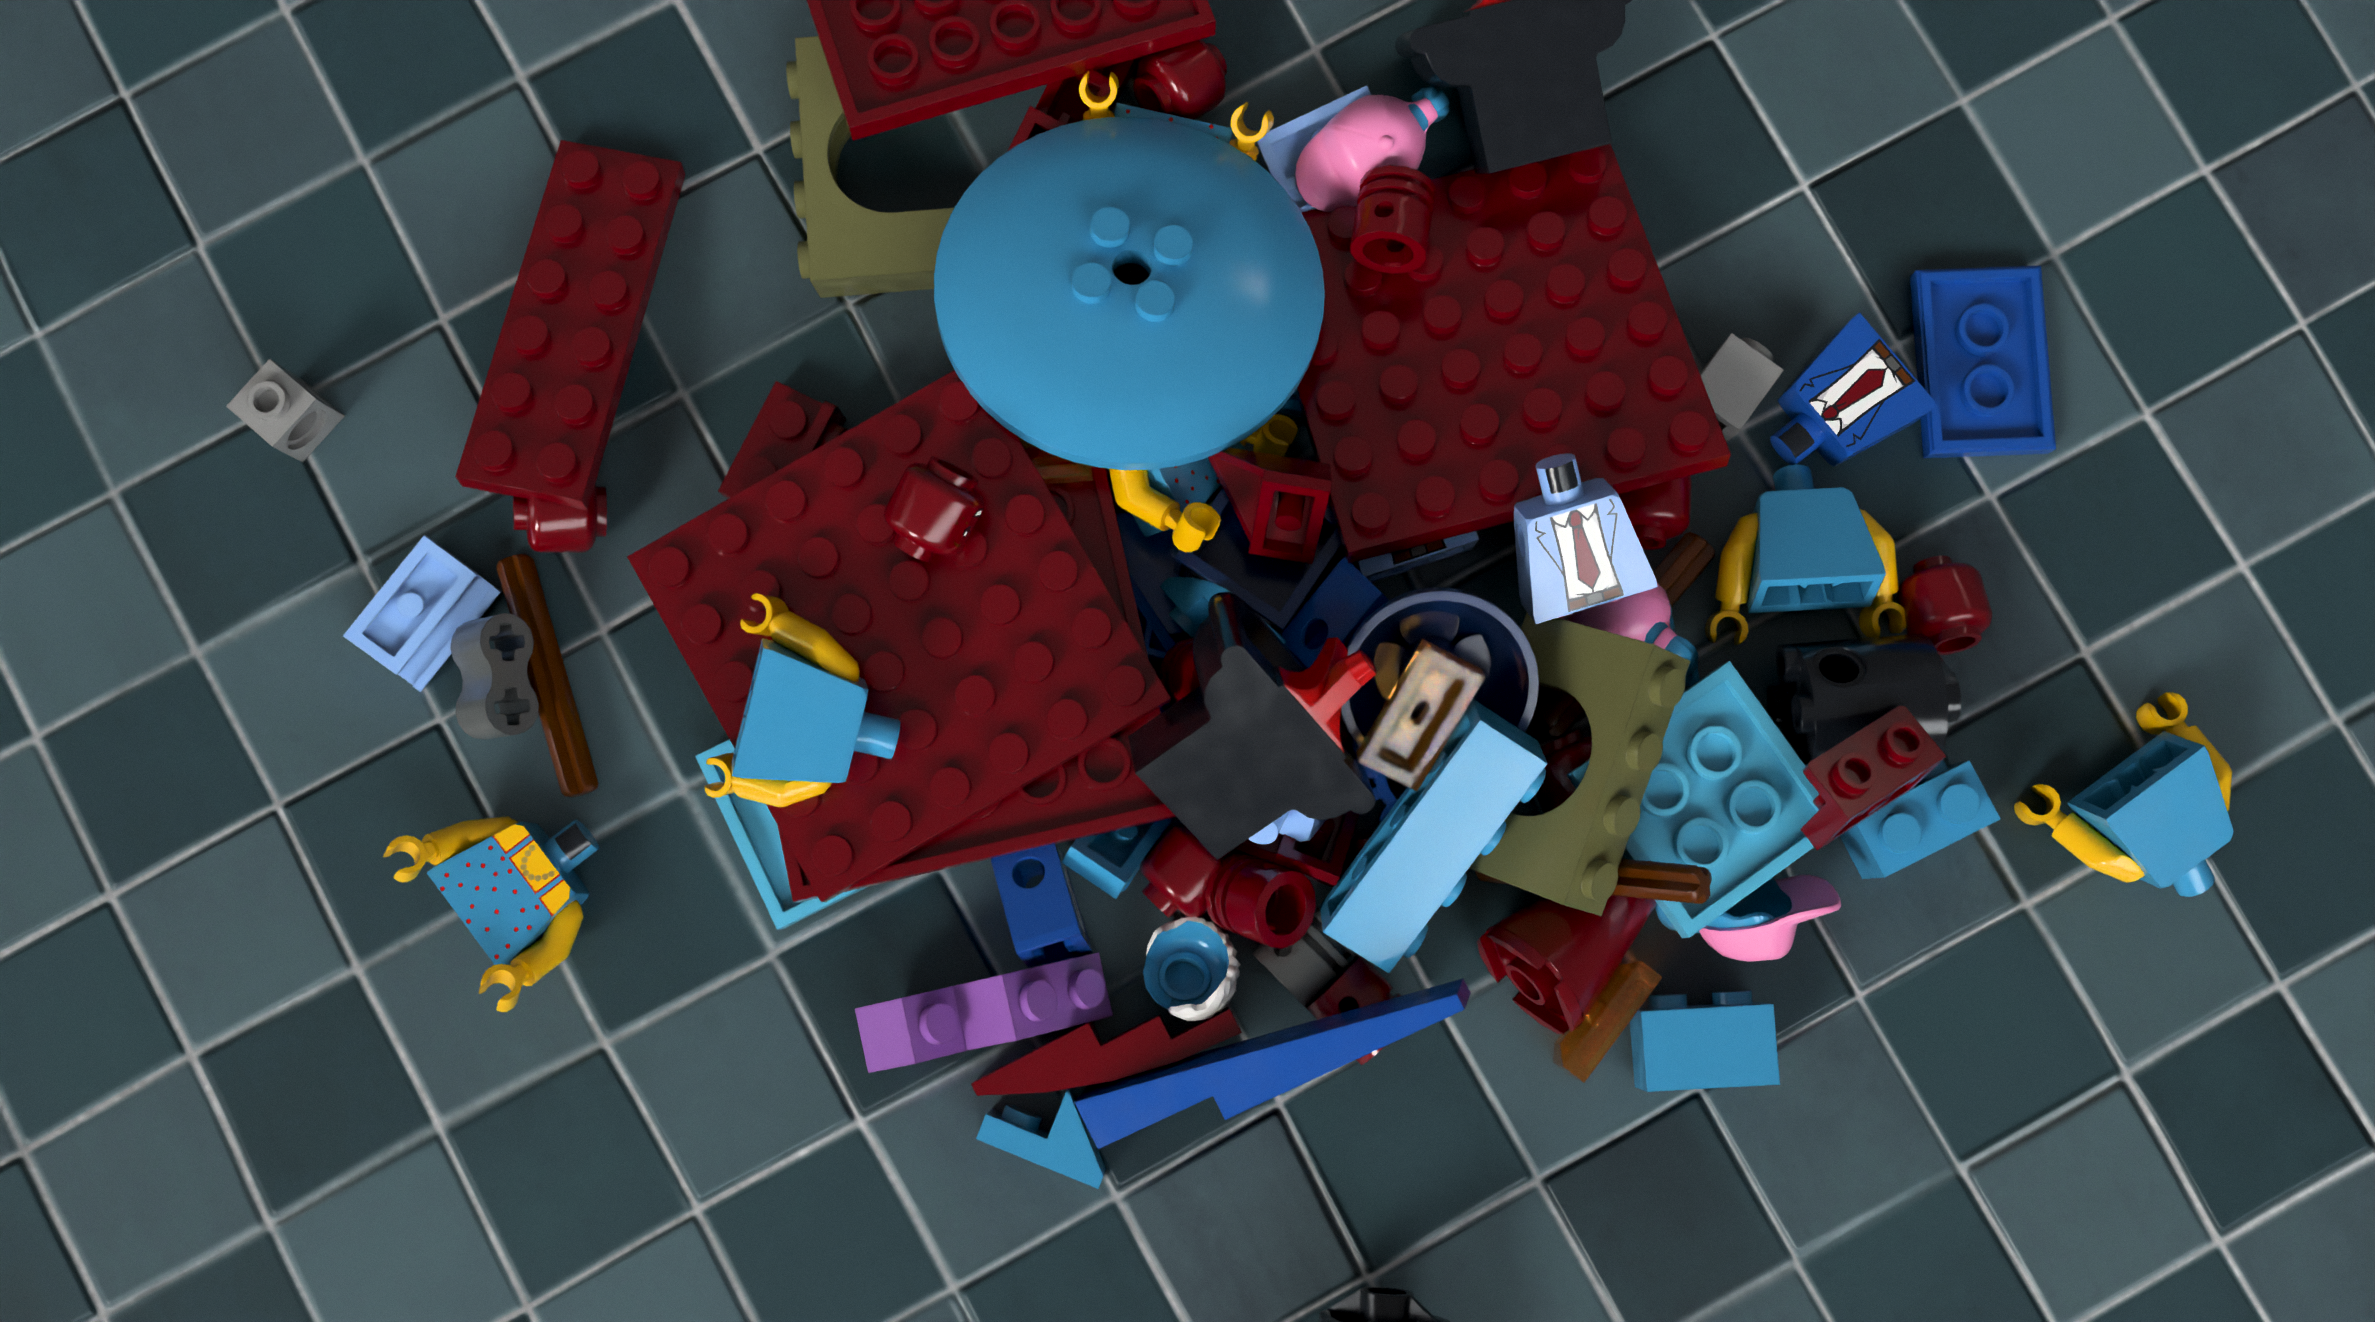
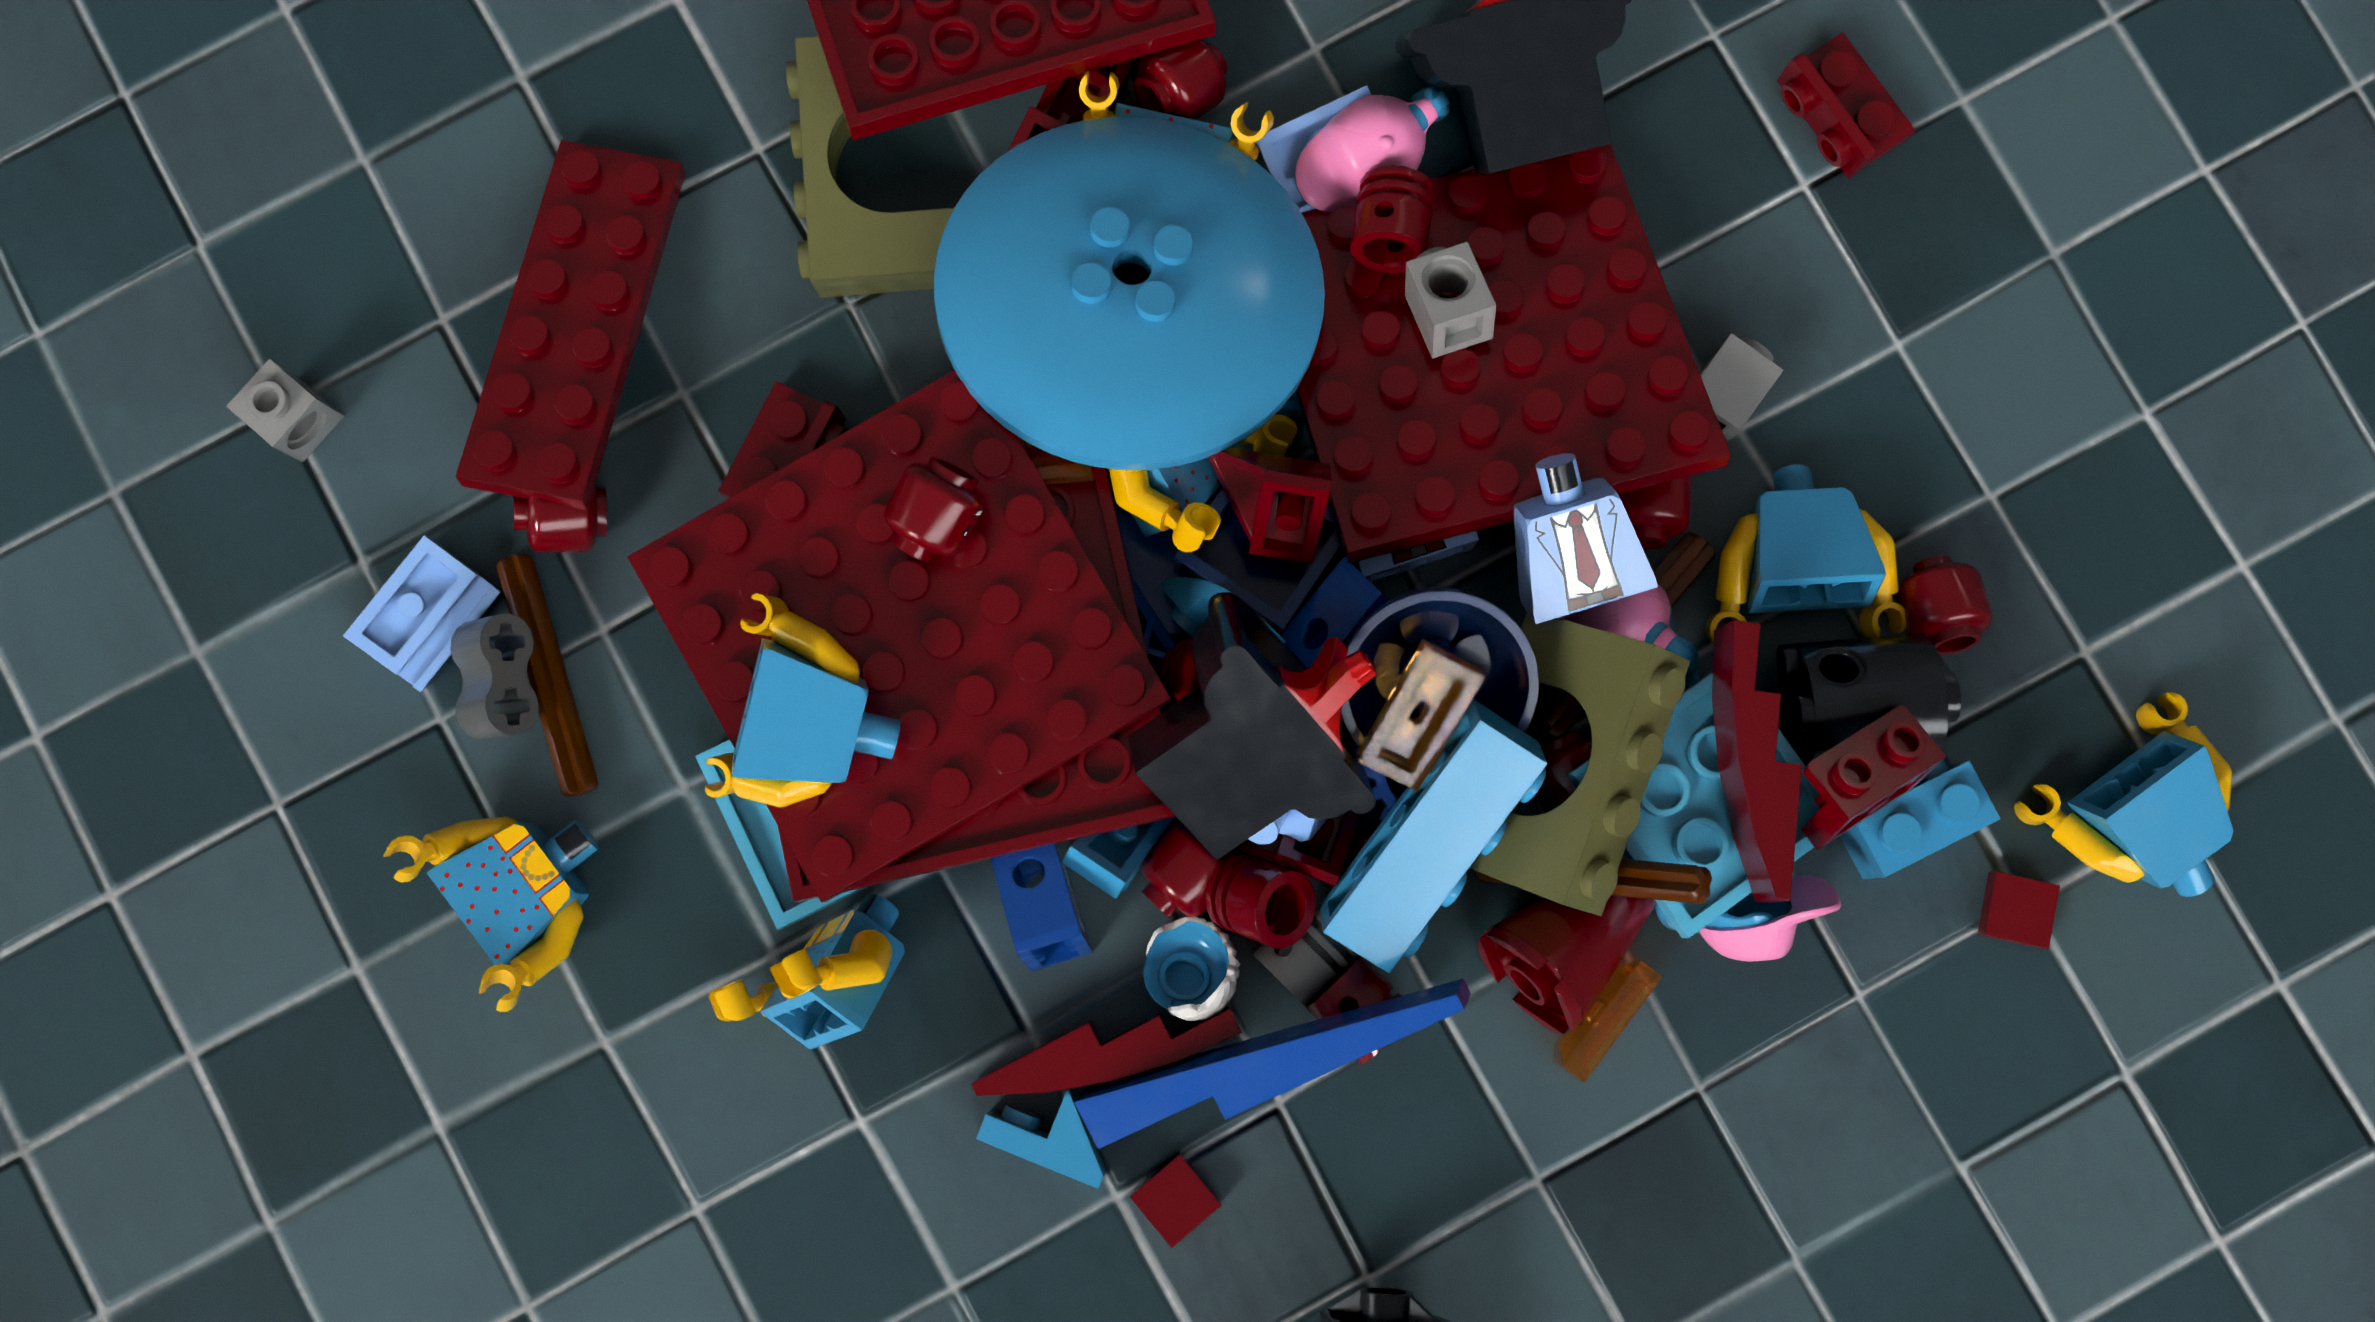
medium lavender arch [855,952,1113,1073] -> none
dark azure brick [1629,990,1780,1092] -> none
blue torso [1770,312,1938,467] -> none
blue tile [1910,265,2056,458] -> none
none -> torso [708,894,905,1050]
none -> dark red tile [1130,1153,1222,1248]
none -> light grey brick [1405,242,1496,359]
none -> dark red slope [1712,620,1802,903]
none -> dark red bracket [1777,32,1916,179]
none -> dark red tile [1977,871,2060,949]

